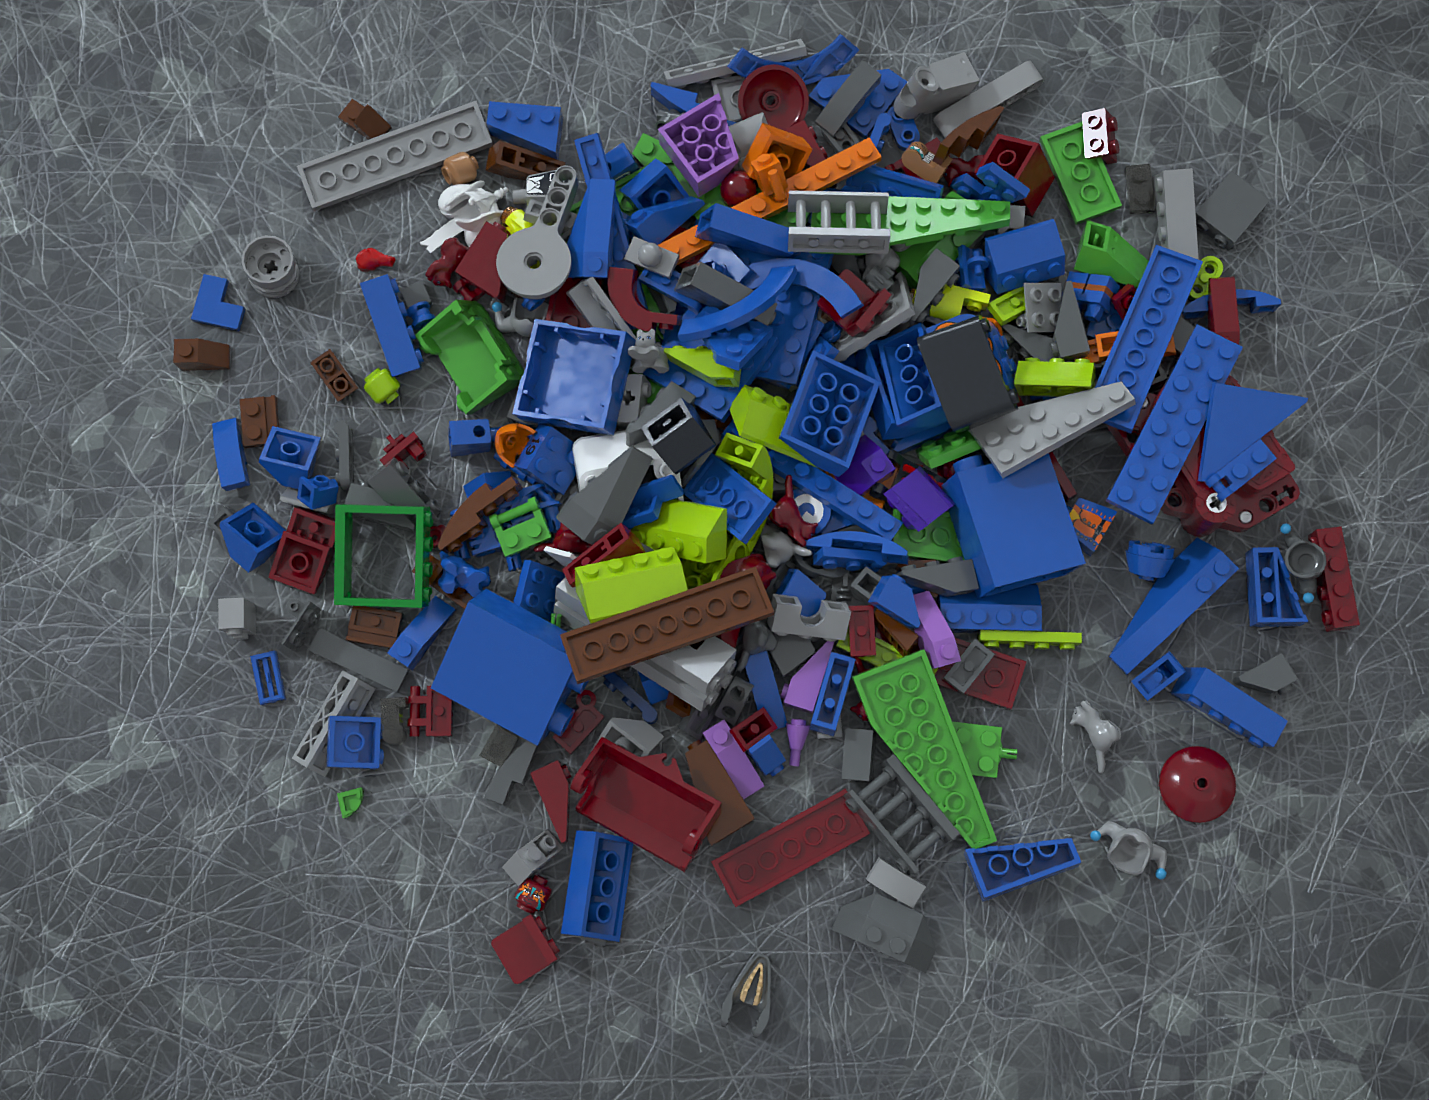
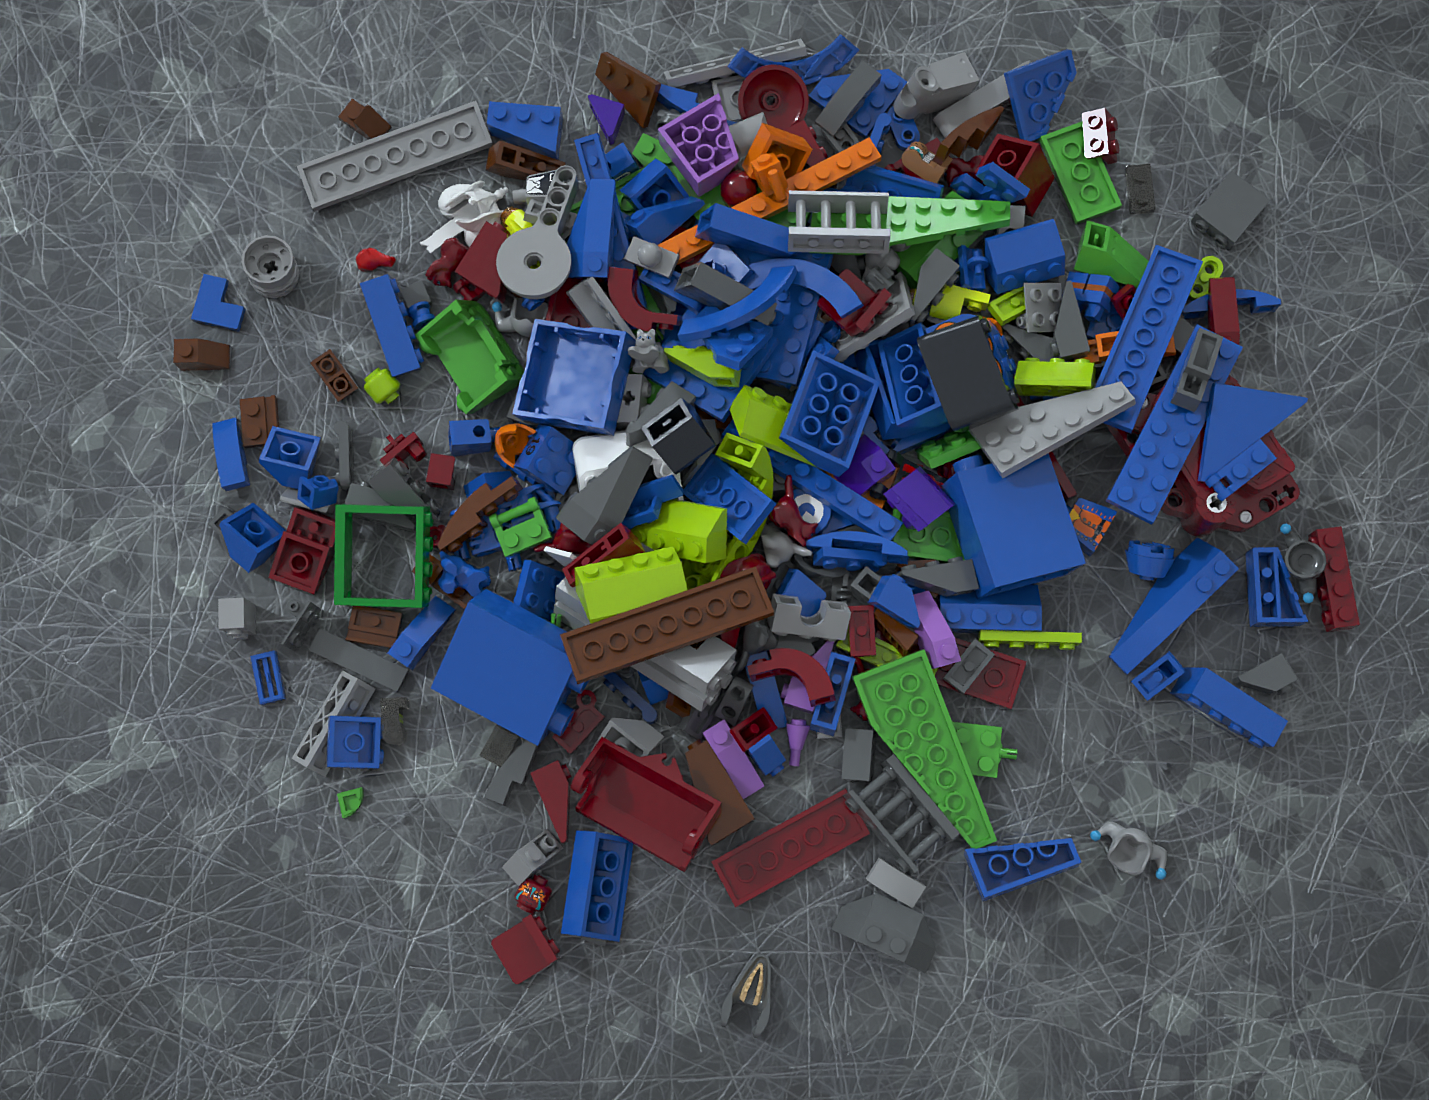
dark red plate [407,686,453,737] -> none
medium nougat head [441,152,479,185] -> none
light grey animal [1069,700,1121,774] -> none
light grey wedge [1152,168,1199,260] -> none
dark red dish [1159,746,1236,823] -> none
none -> dark red panel [426,453,456,490]
none -> dark purple slope [588,94,625,145]
none -> reddish brown wing [595,52,661,128]
none -> dark red arch [747,648,836,707]
none -> blue plate [1004,49,1077,141]
none -> dark grey slope [1170,328,1223,412]

